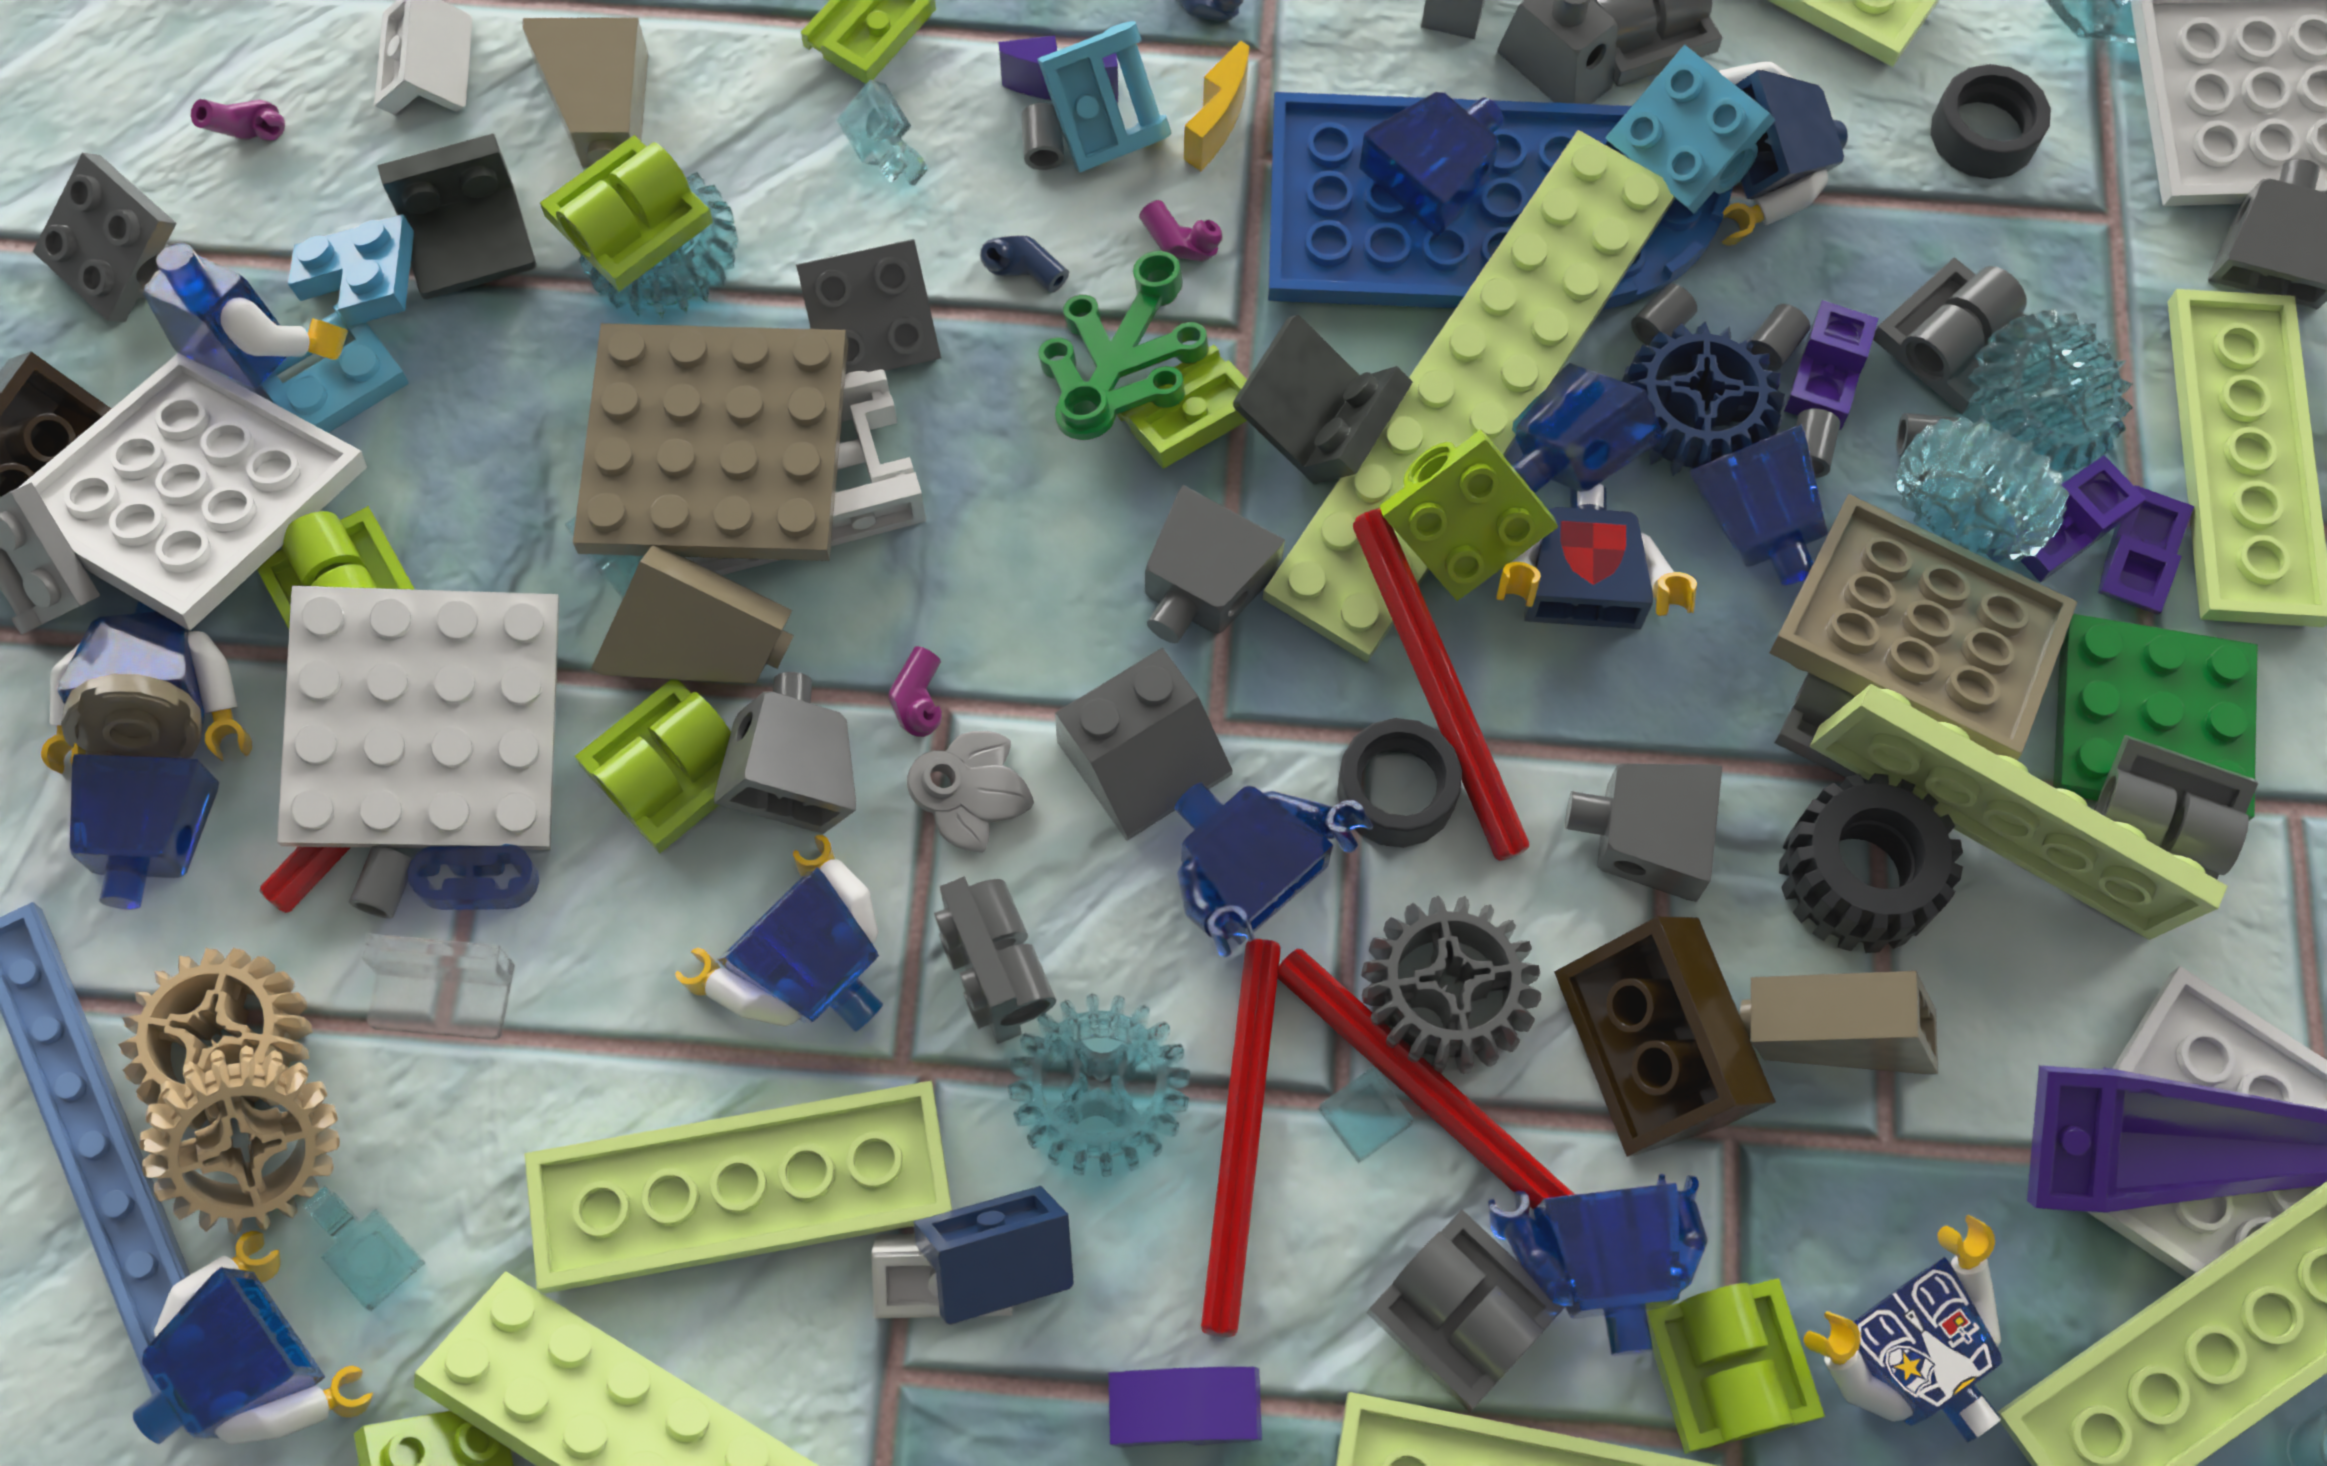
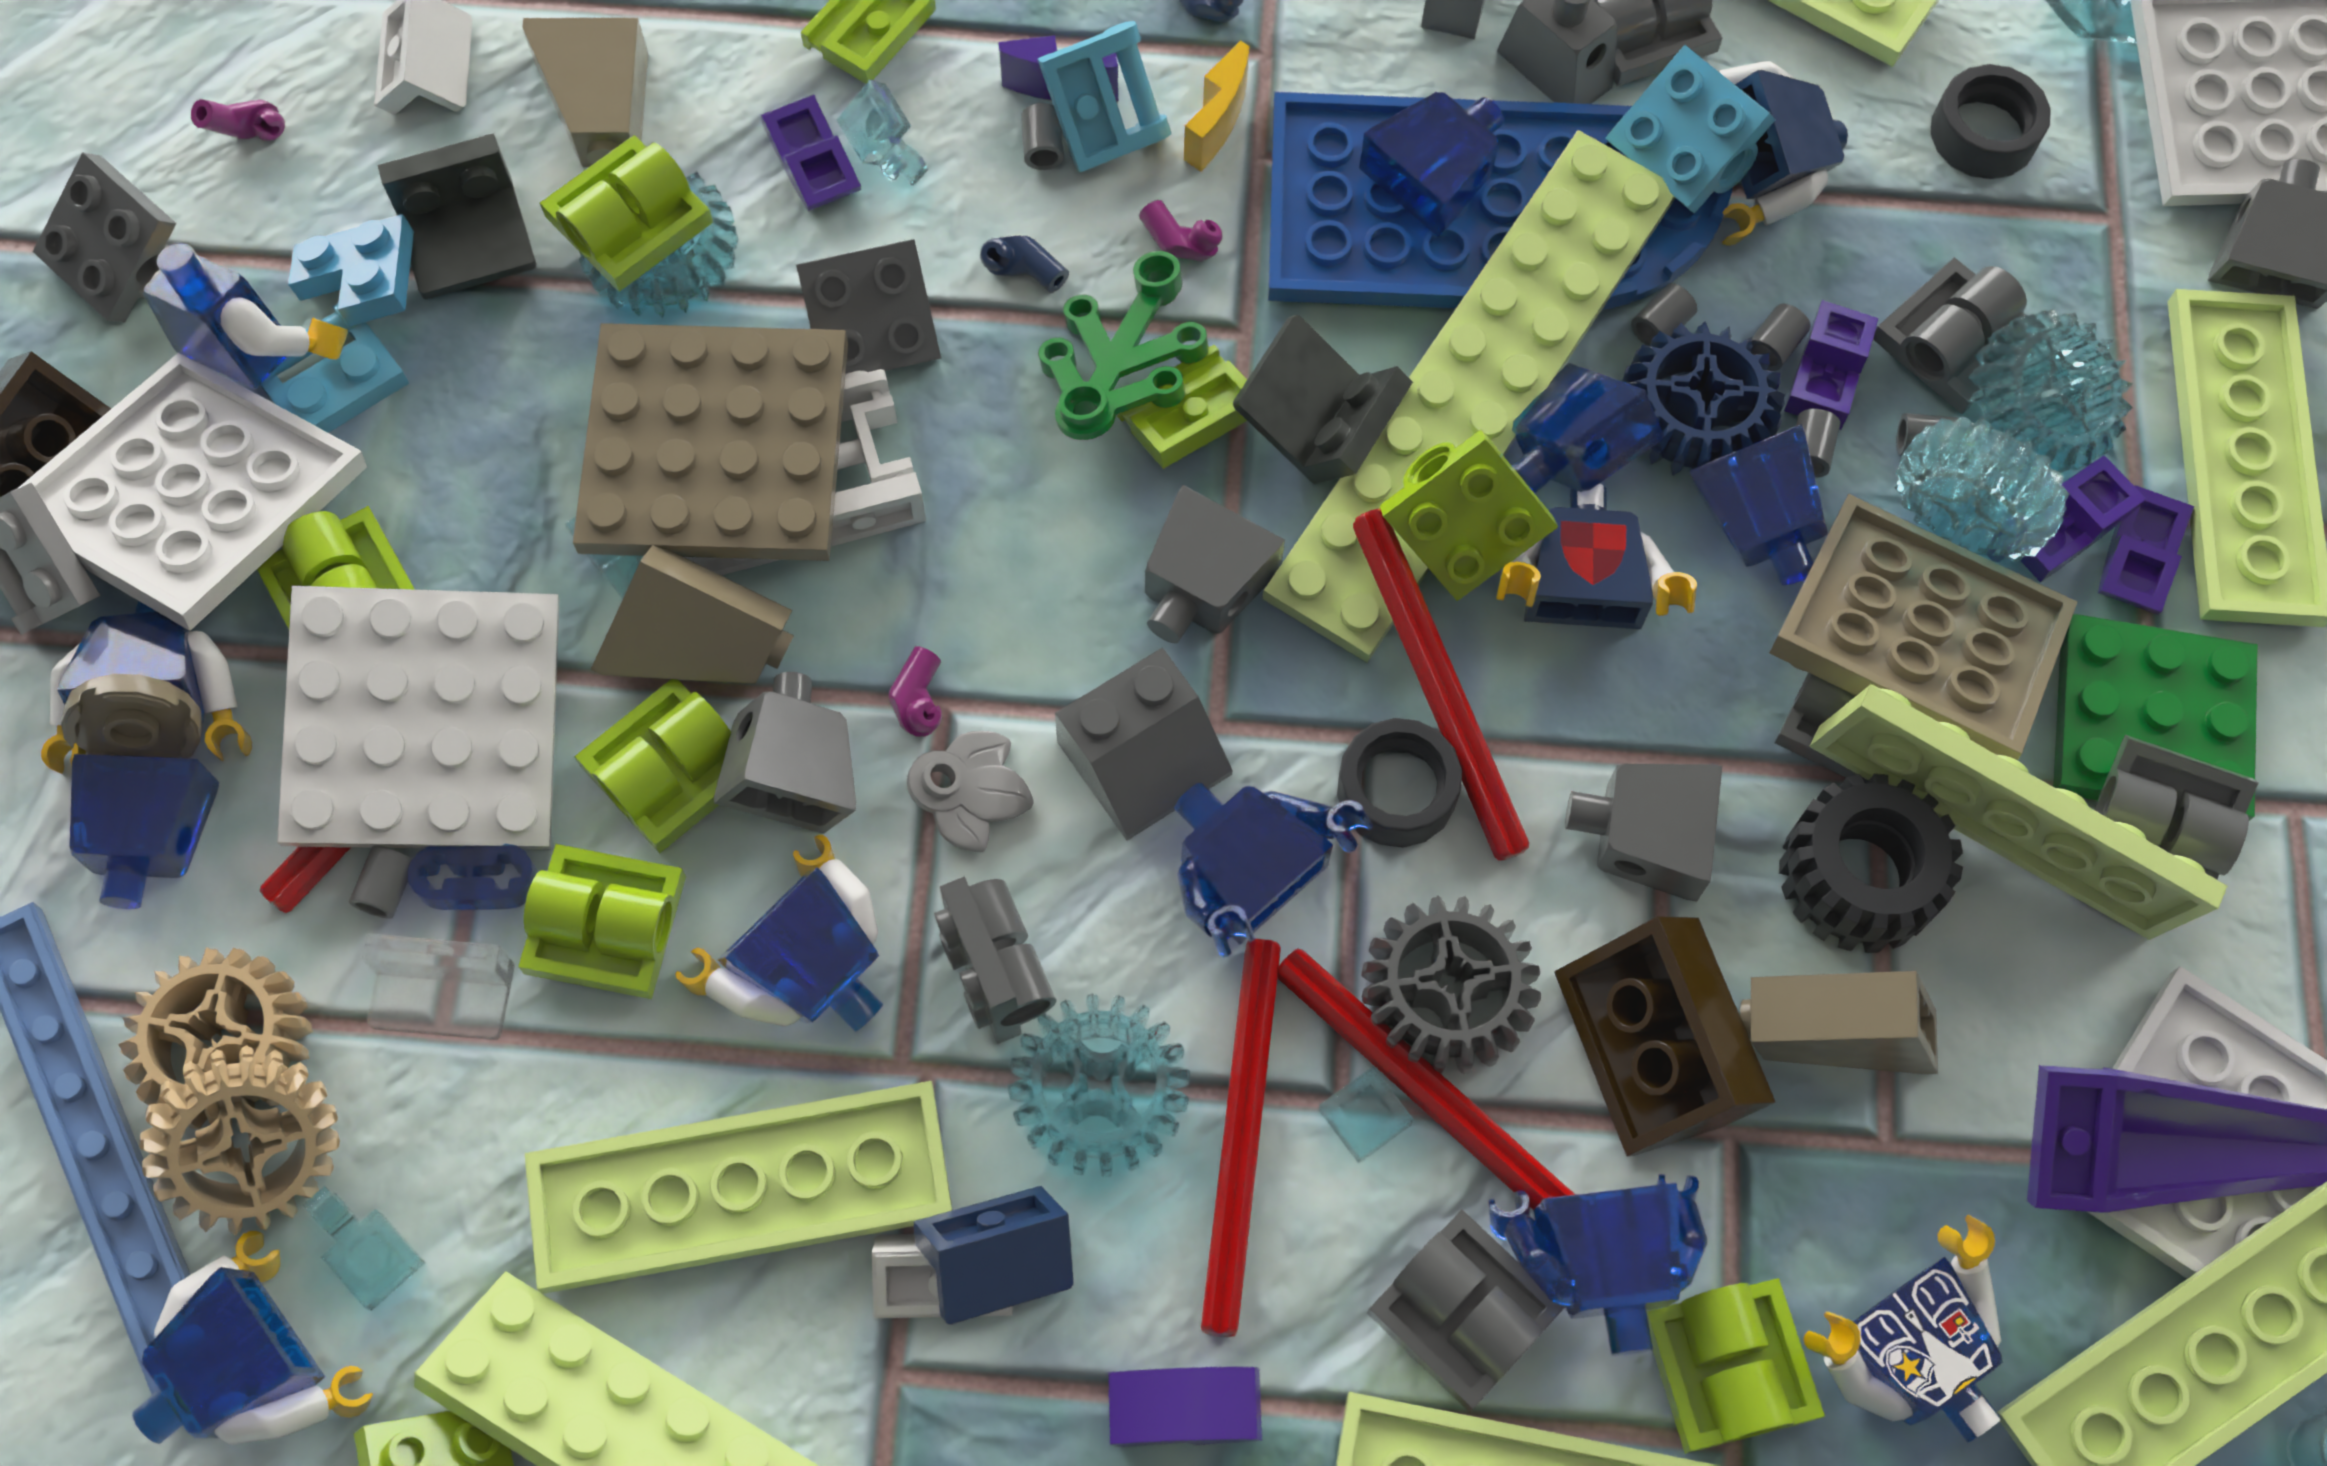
none -> lime plate [518,844,686,999]
none -> dark purple slope [761,94,861,211]

